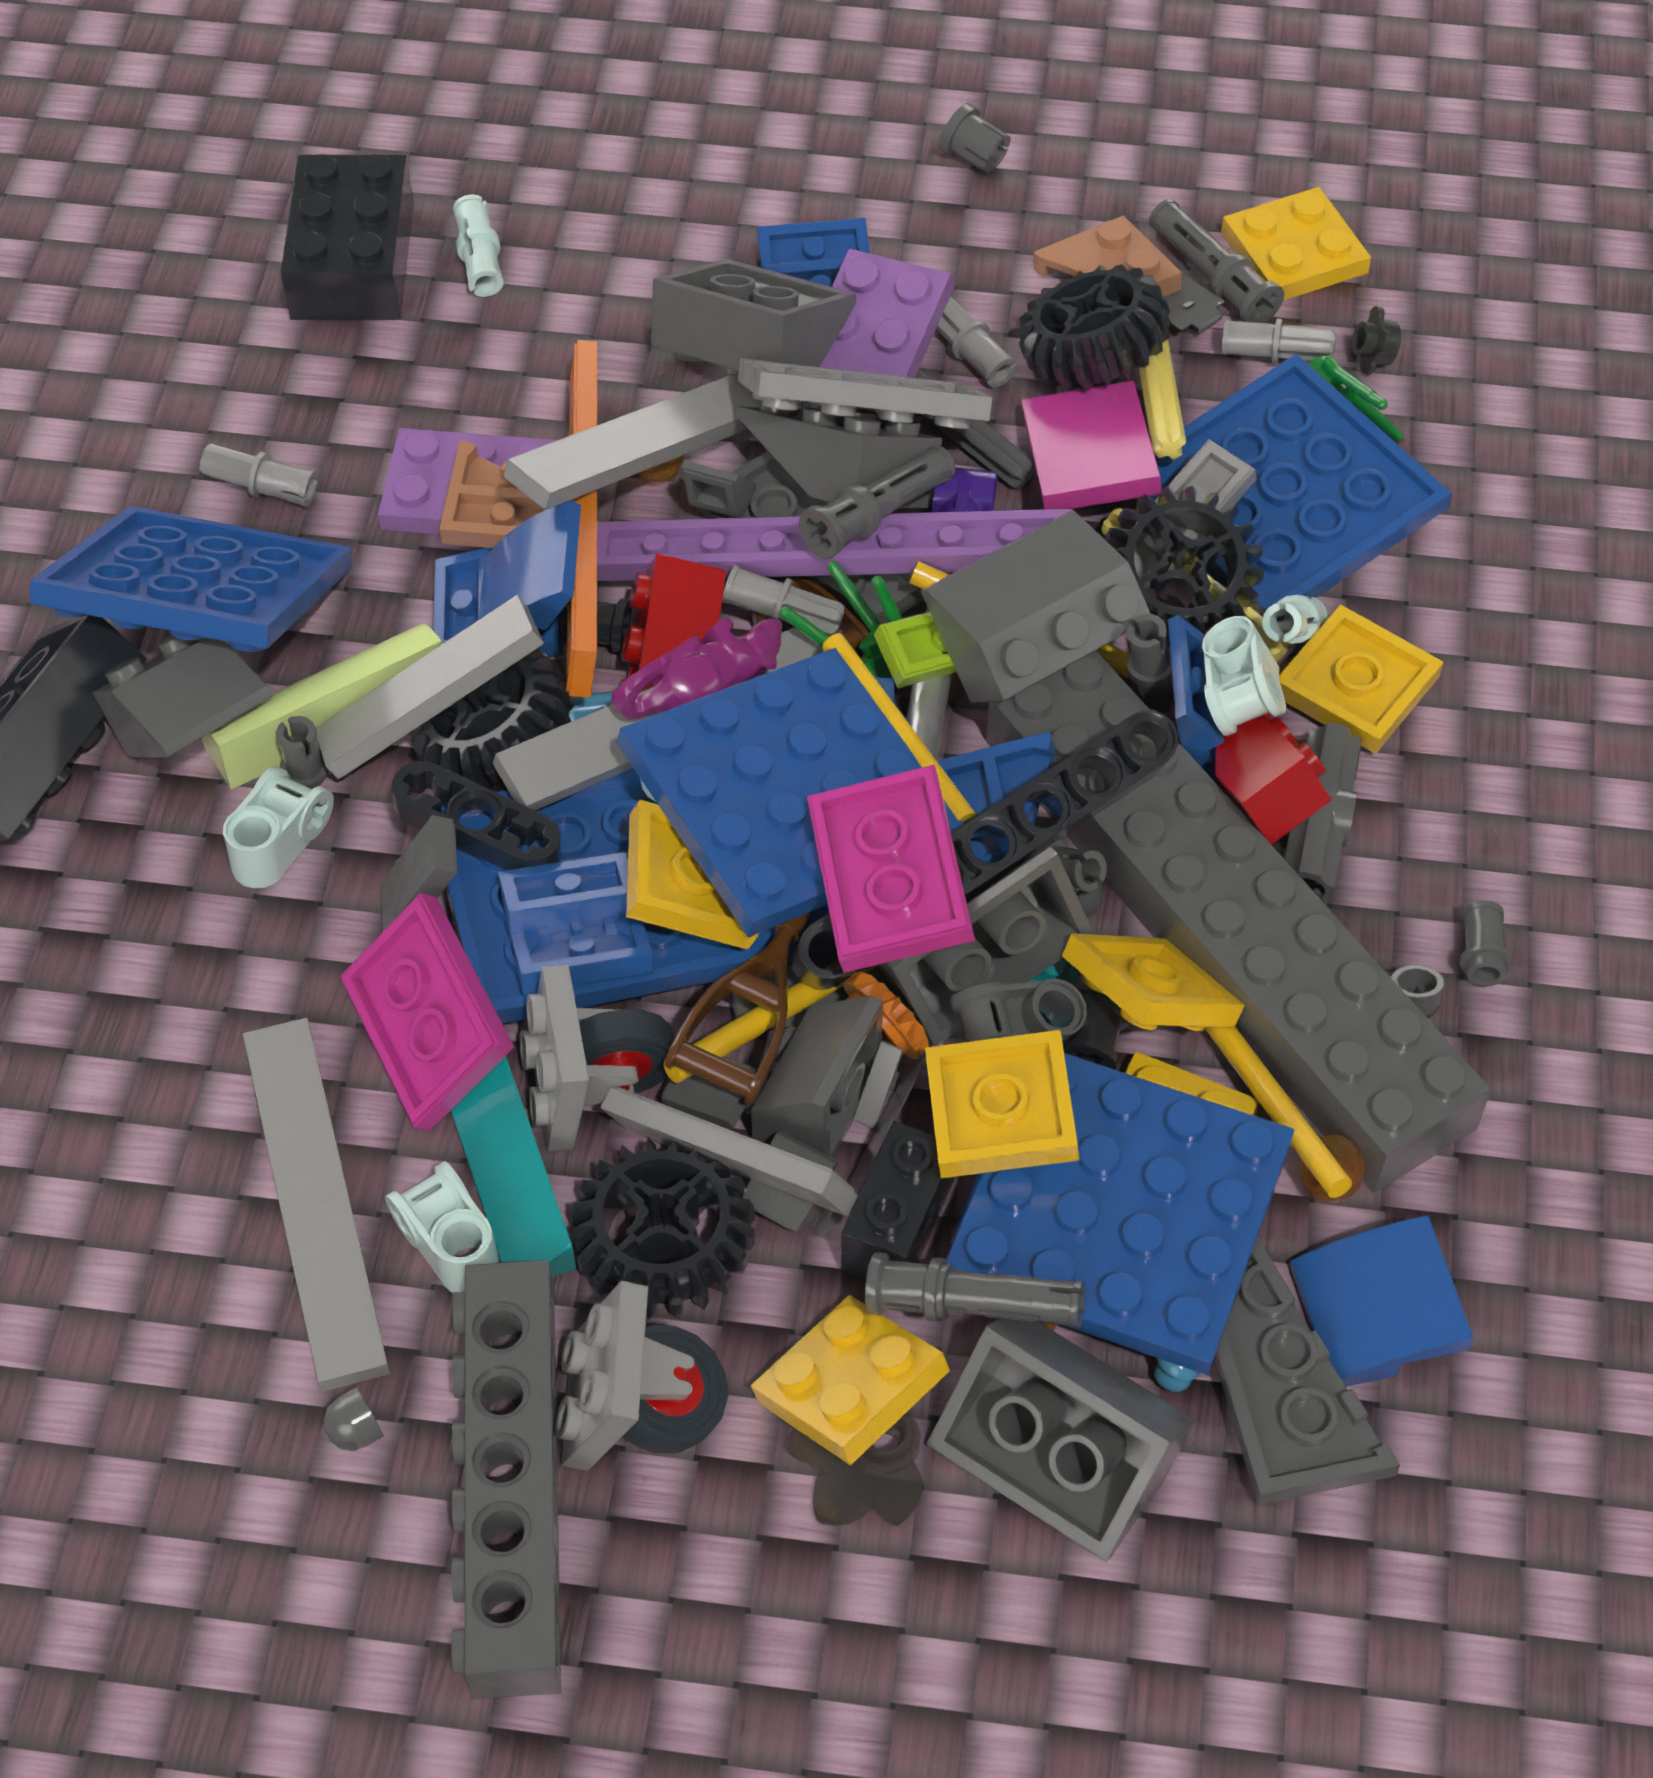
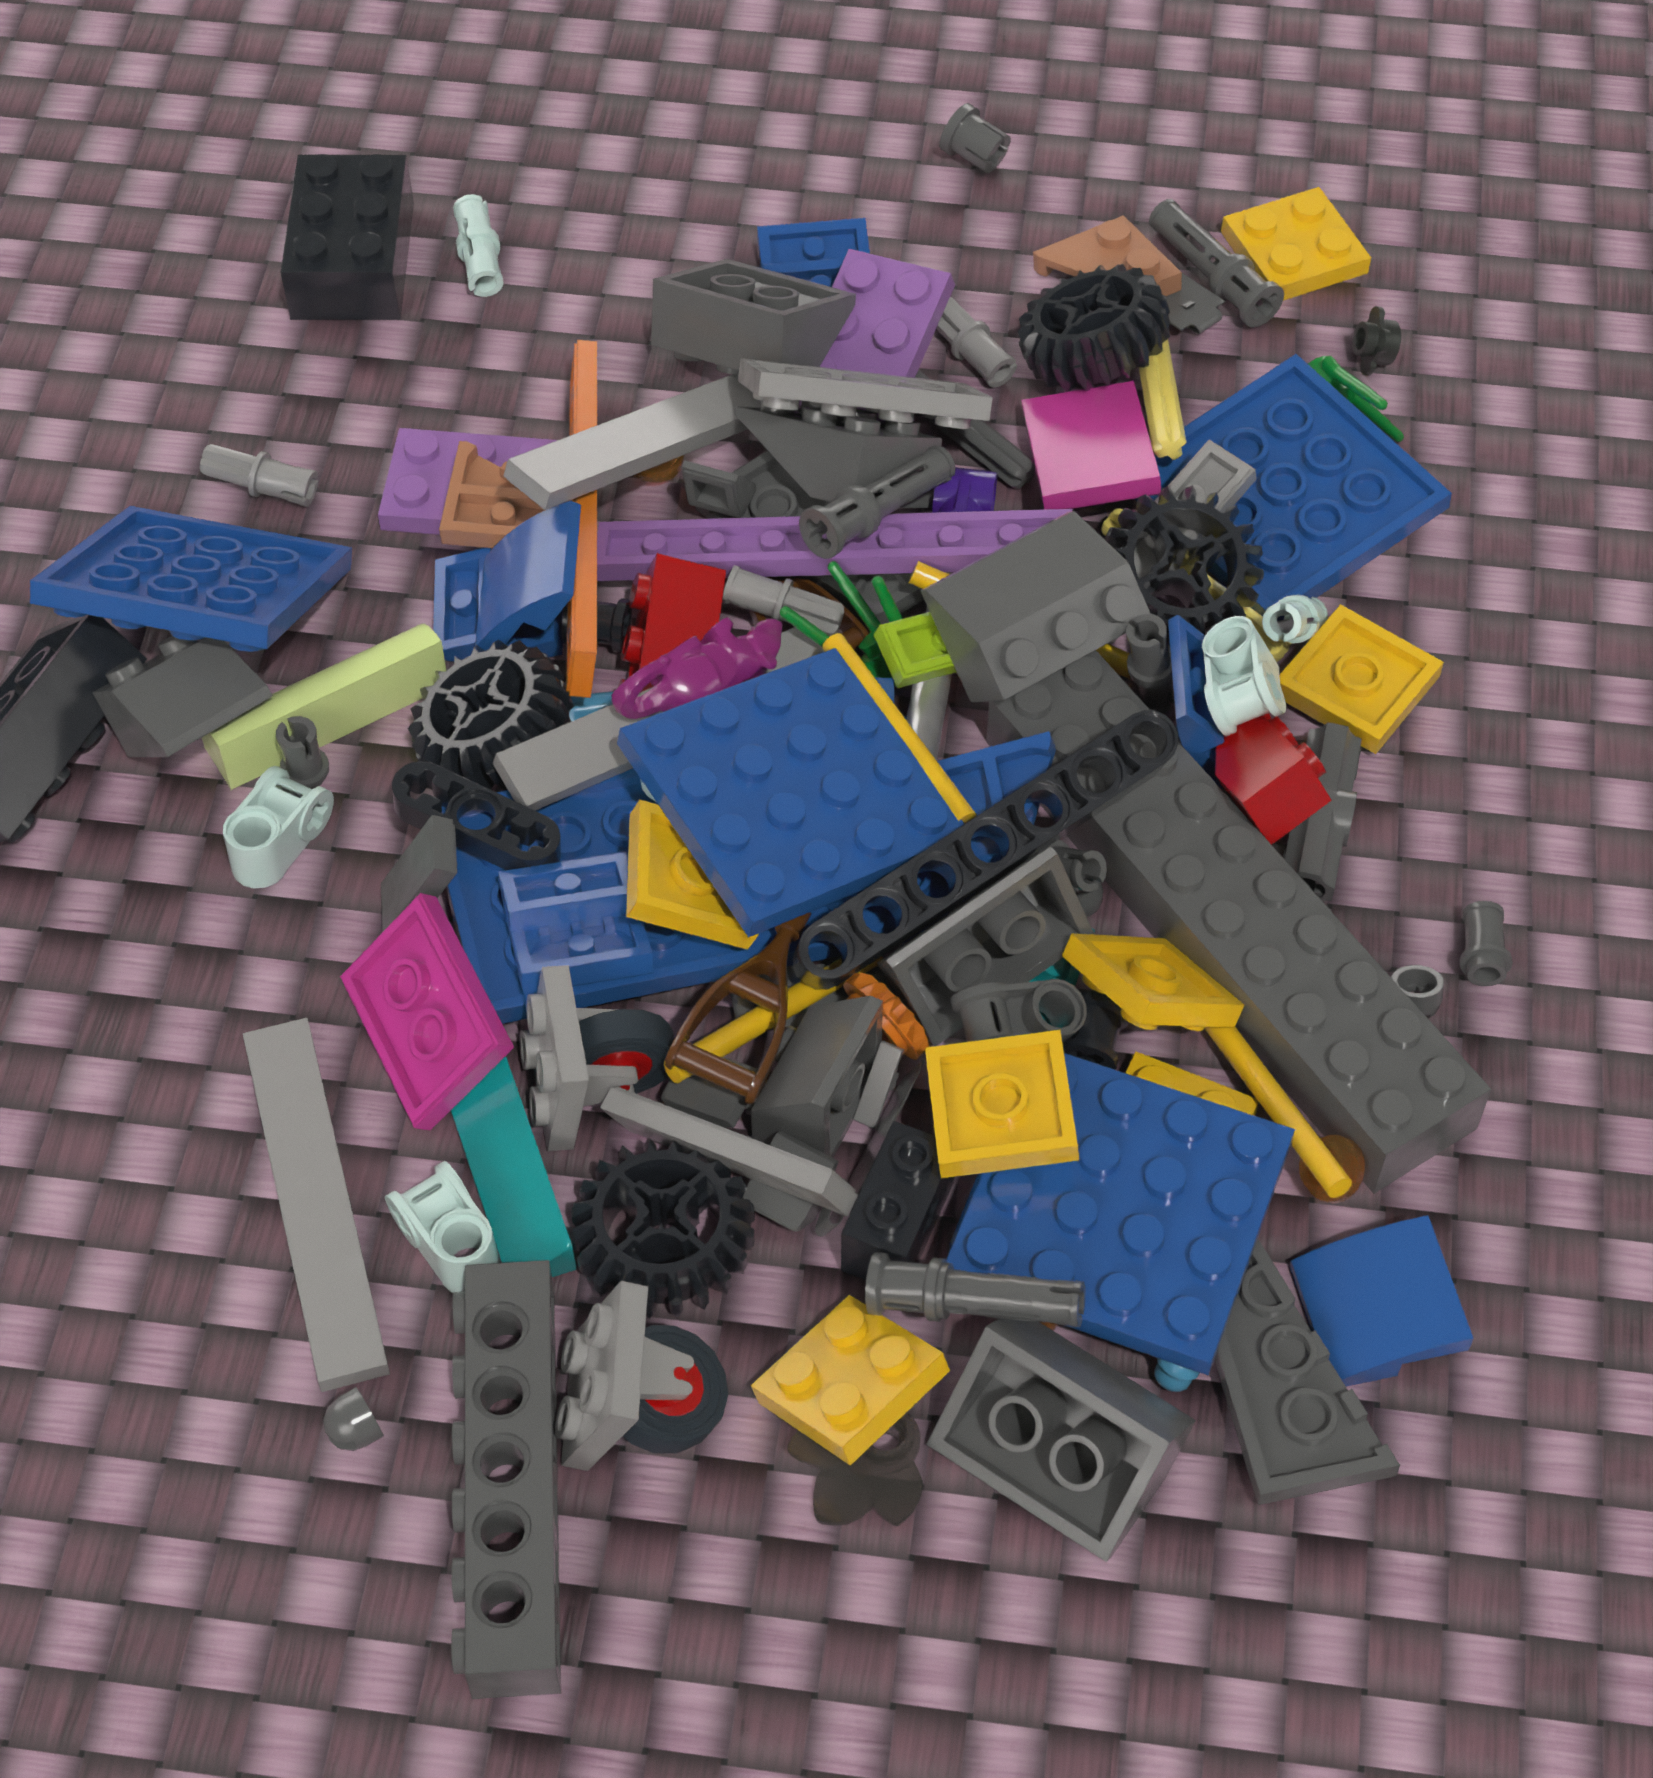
light grey tile [316,595,544,779] -> none
dark pink tile [807,765,975,973] -> none
light grey axle [1222,318,1336,363] -> none

